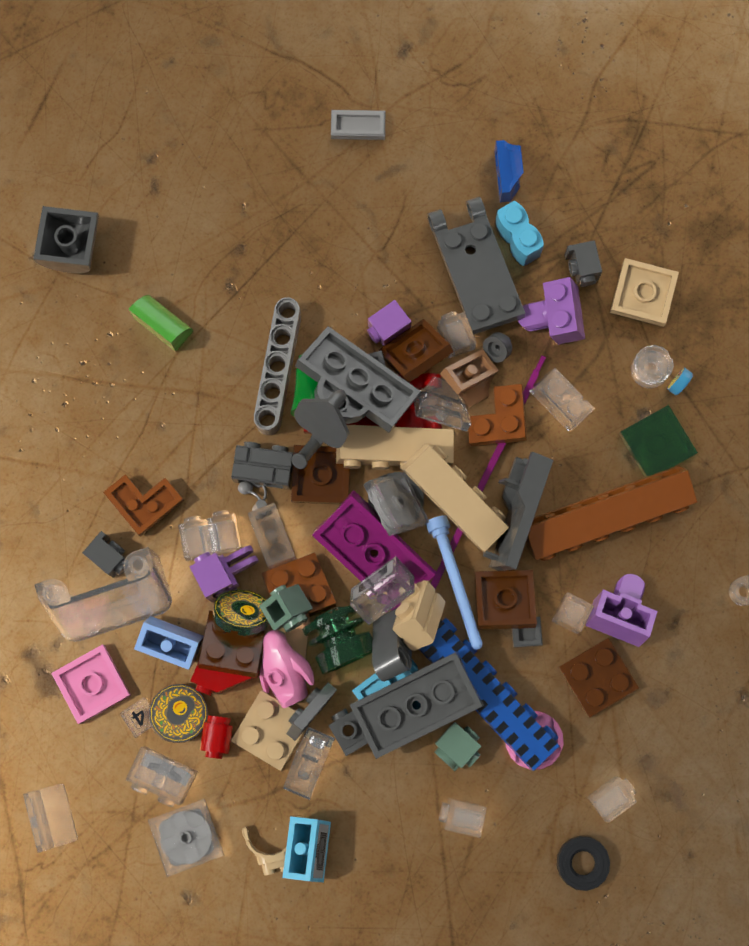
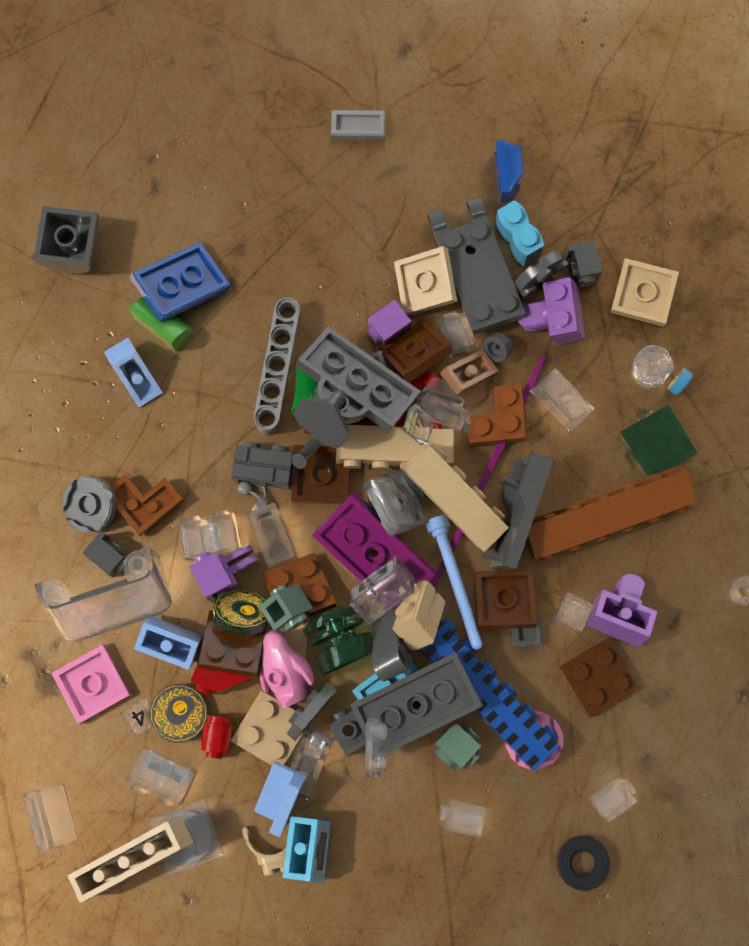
none -> tile [62,475,117,533]
none -> tan brick [67,816,194,903]
none -> light blue slope [104,338,163,407]
none -> blue tile [130,242,231,323]
none -> light blue panel [254,762,307,837]
none -> clear plate [365,716,387,778]
none -> tan plate [394,246,457,316]
none -> clear tile [403,404,435,445]
none -> dark grey plate [514,250,569,298]

